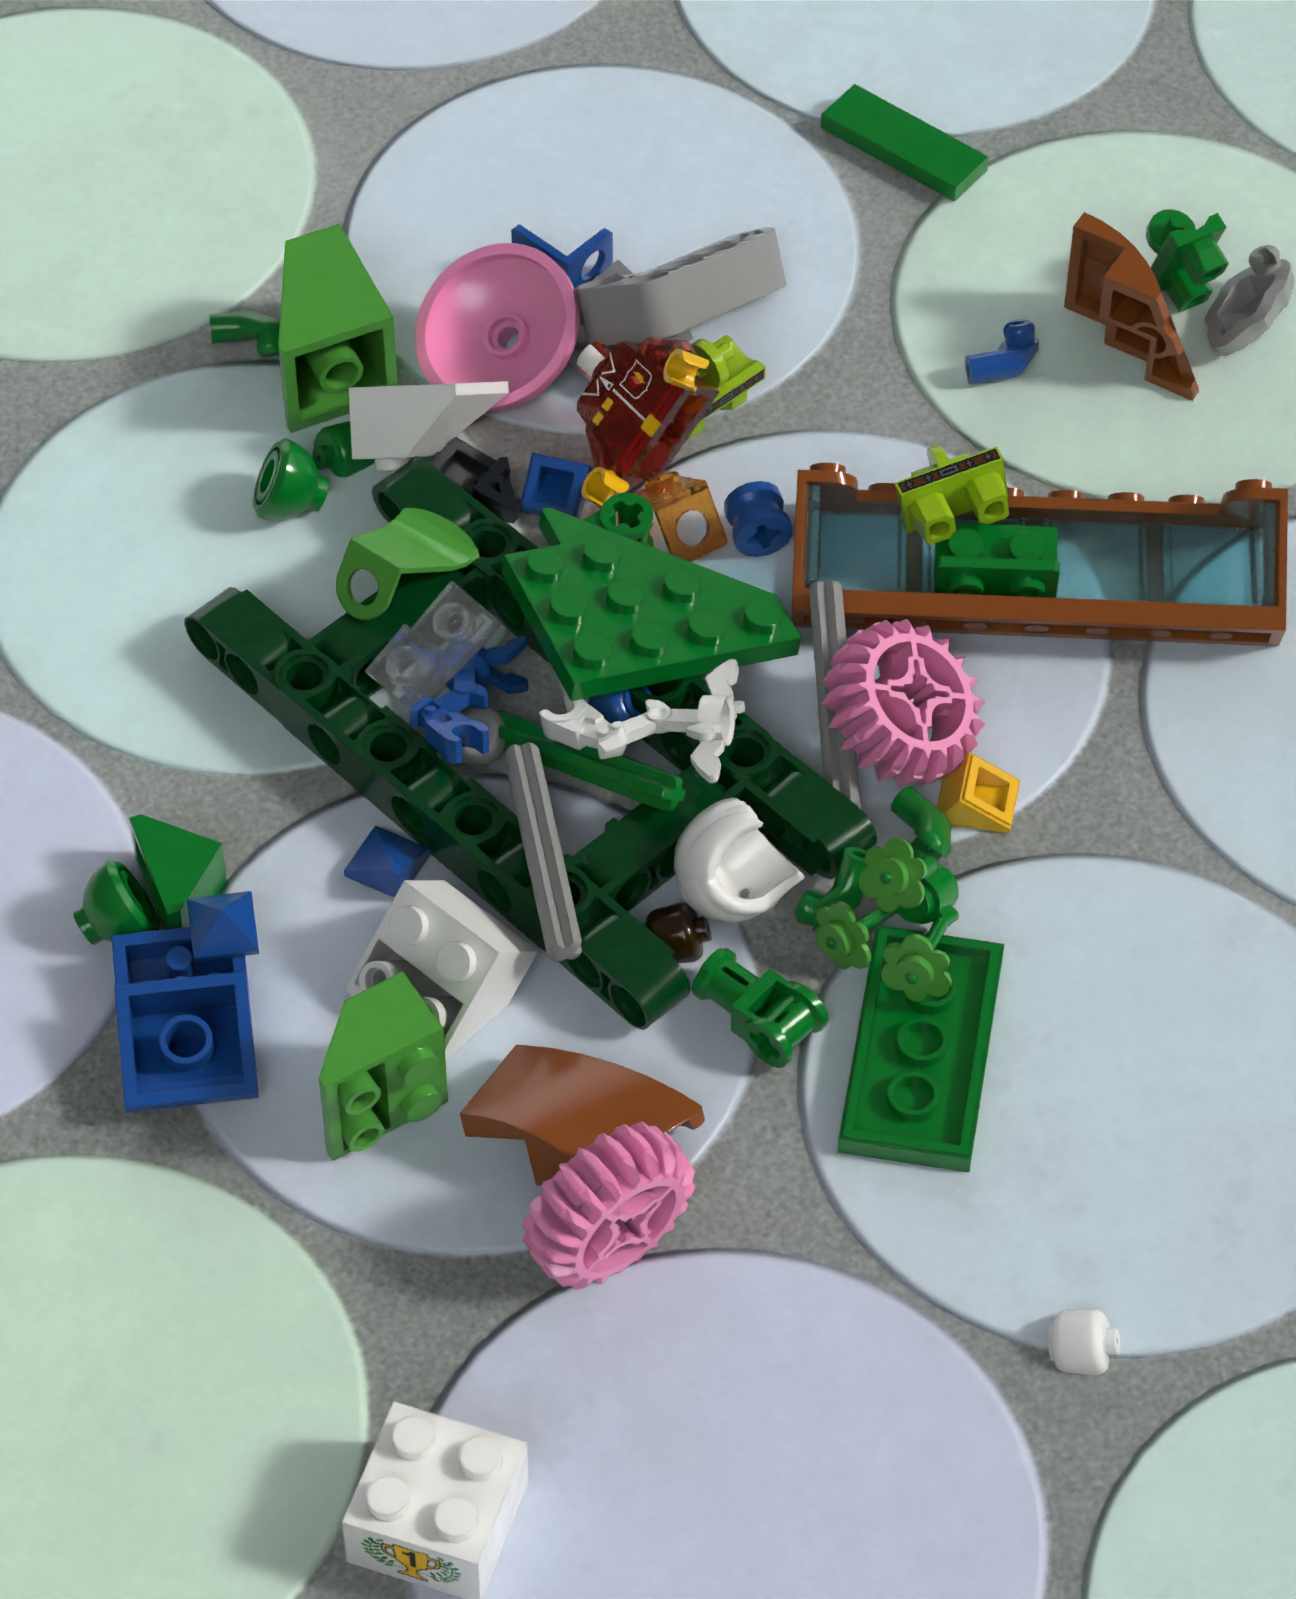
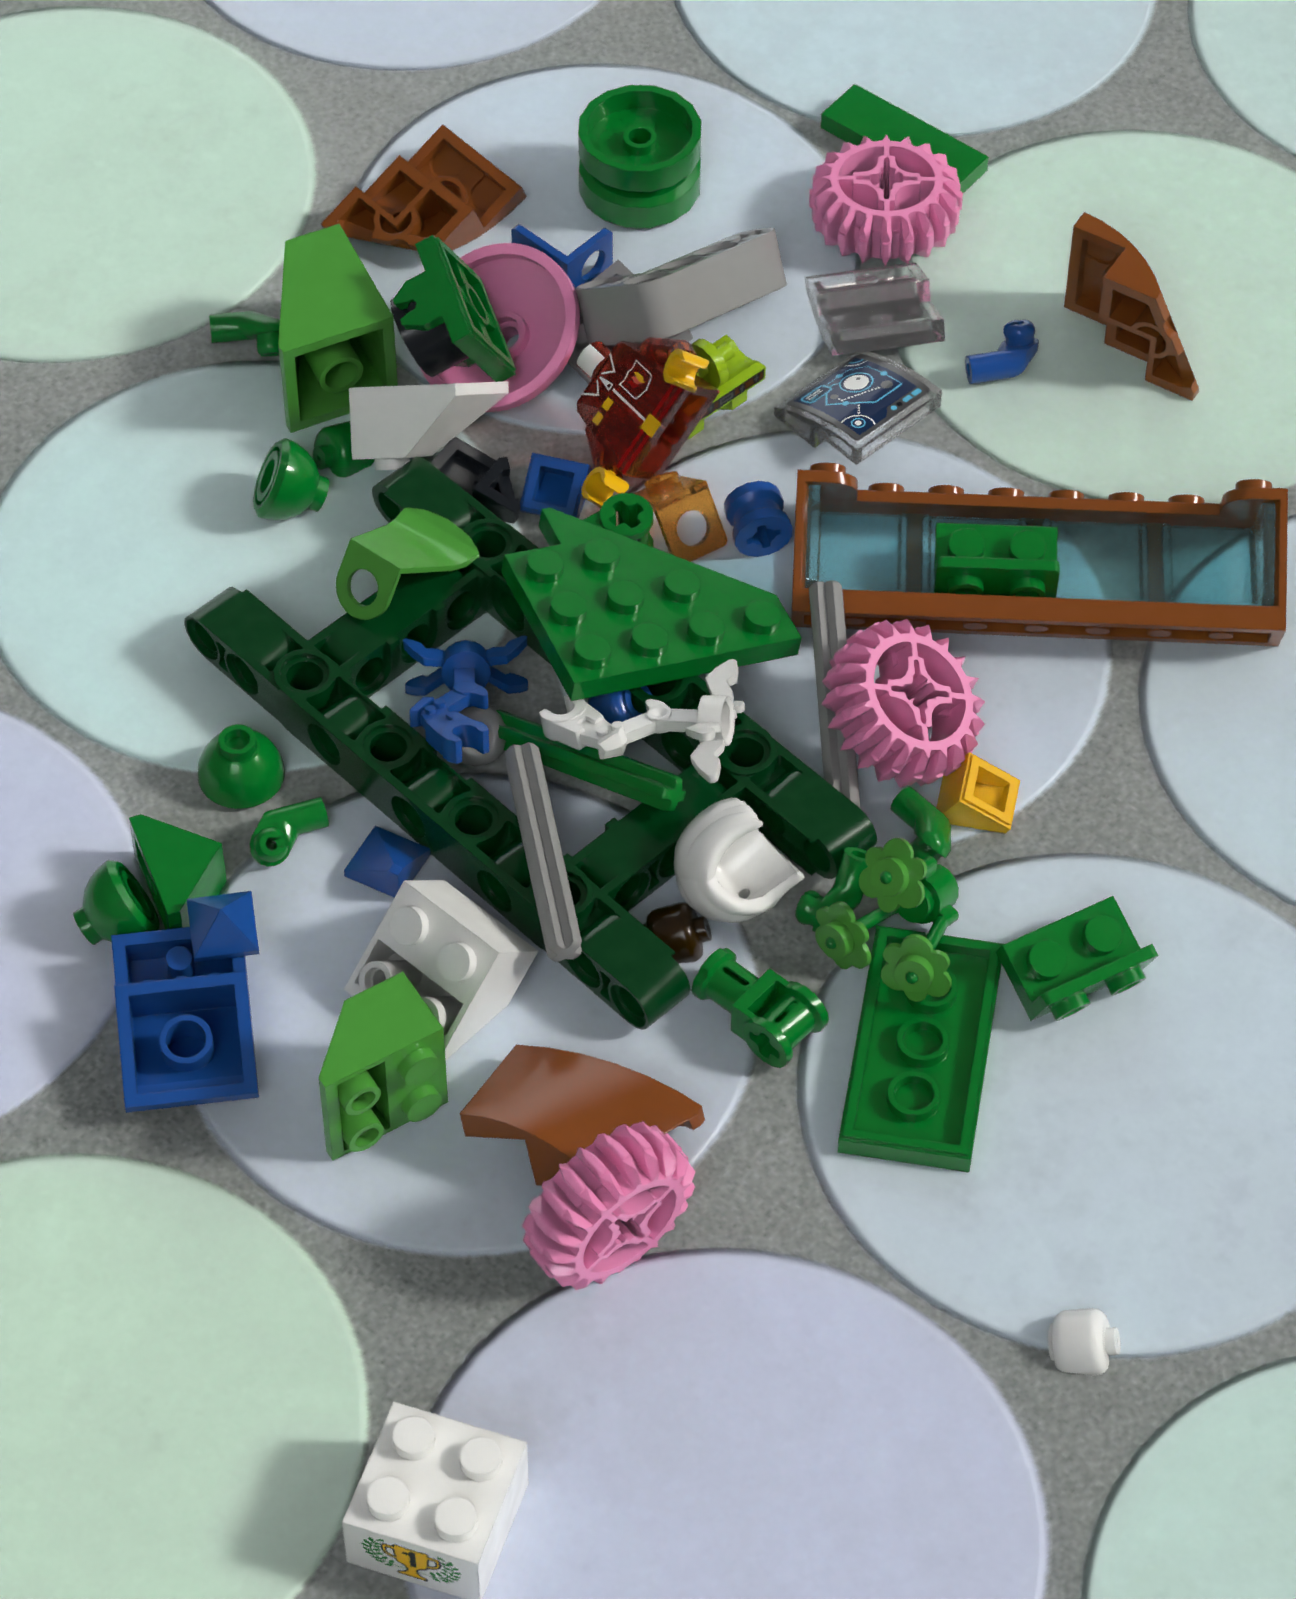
clear slope [365,580,502,710] -> none
lime hips [895,444,1009,545] -> none
green hips [1146,209,1229,312] -> none
light grey arm [1204,245,1294,356] -> none
none -> green brick [198,724,285,809]
none -> green arm [249,797,329,867]
none -> dark orange slope [321,124,527,251]
none -> green piece [390,235,516,382]
none -> green wheel [578,85,701,228]
none -> slope [774,350,942,465]
none -> clear slope [805,262,945,356]
none -> bright pink gear [809,134,963,266]
none -> green bracket [996,896,1159,1021]

